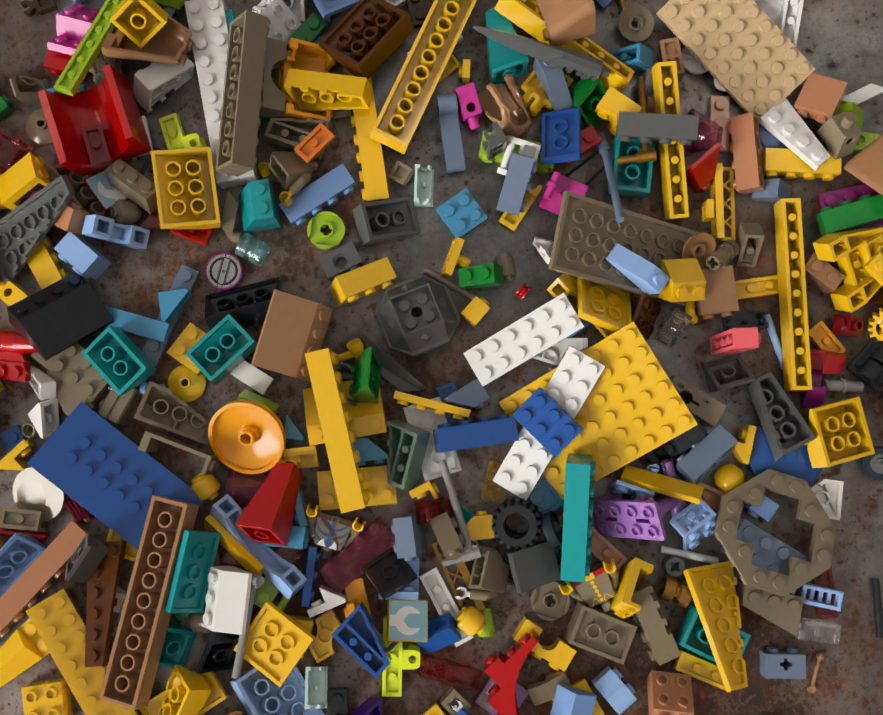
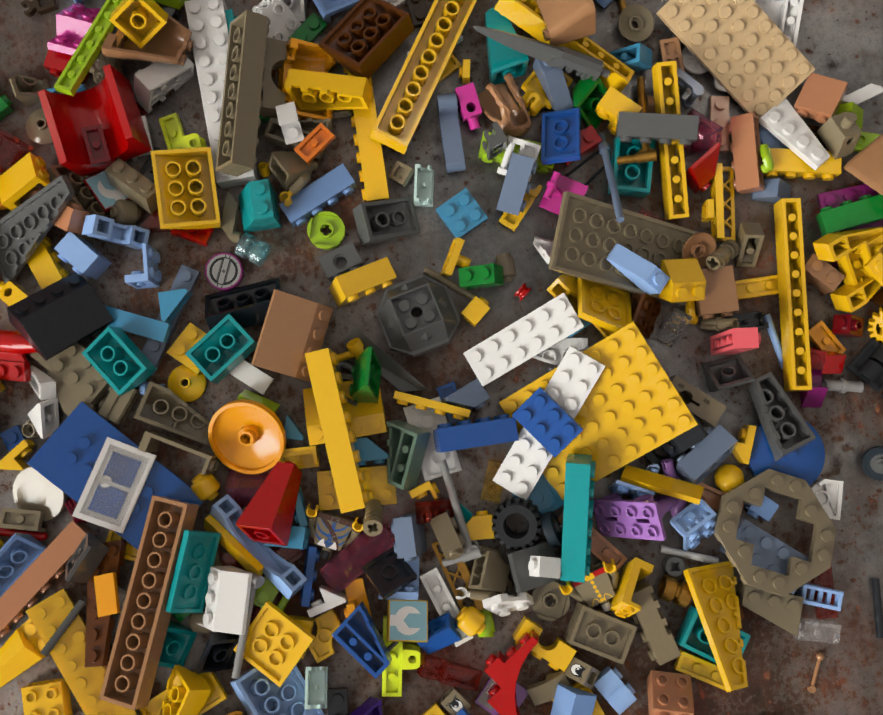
sand blue brick [759,647,806,679] -> none
yellow slope [807,397,875,468] -> none
none -> dark grey bar [40,599,87,657]
none -> clear door [72,437,157,534]
none -> light orange tile [94,572,120,617]
none -> light blue bracket [124,243,162,289]
none -> white slope [275,101,304,145]
none -> dark tan axle [363,499,384,536]
none -> white plate [482,592,534,617]
none -> white brick [528,556,561,579]
none -> dark tan brick [564,657,600,690]
none -> sand blue plate [677,68,704,109]
none -> dark tan axle [701,317,739,332]
none -> lime arm [759,144,774,173]

